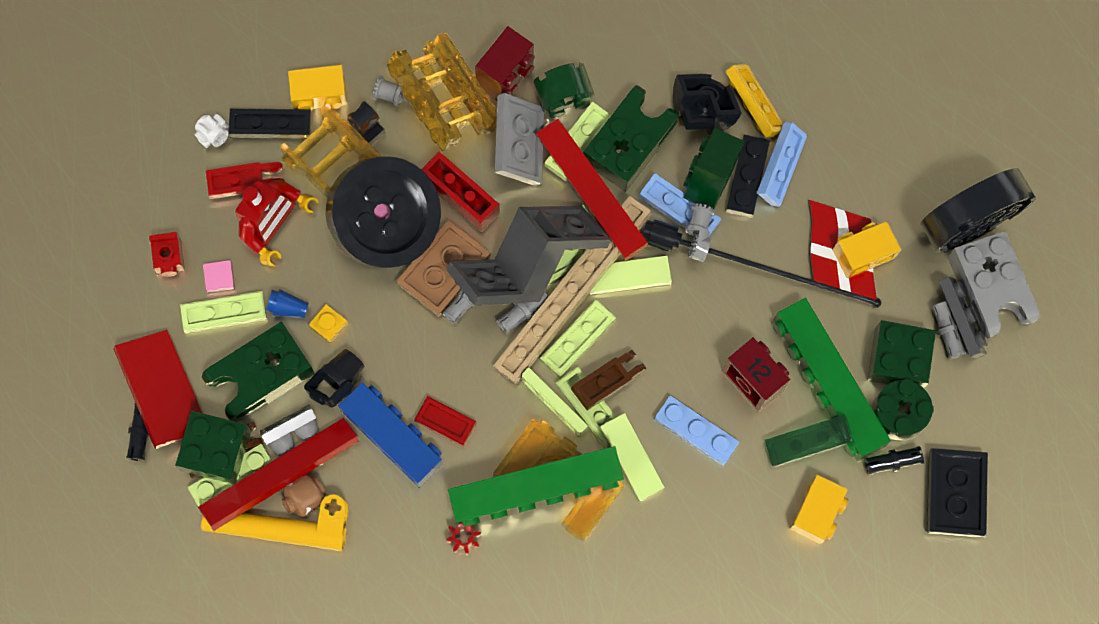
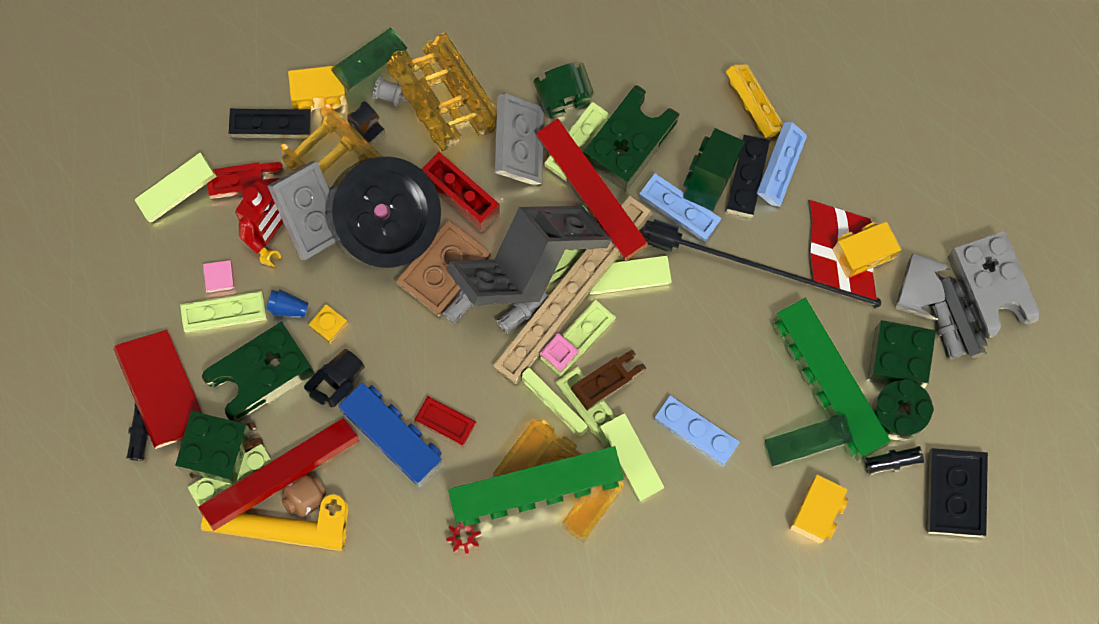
red brick [149,232,185,277] -> none
white gear [195,113,229,148] -> none
light grey tile [260,405,317,456] -> none
dark red brick [475,26,535,101] -> none
black brick [673,74,742,135] -> none
light grey connector [685,204,715,262] -> none
dark red brick [722,337,791,412] -> none
black brick [920,168,1036,254] -> none
none -> yellowish green tile [134,153,217,223]
none -> light grey plate [268,161,335,260]
none -> clear green tile [331,28,407,91]
none -> bright pink tile [540,333,579,373]
none -> light grey piece [895,253,951,321]

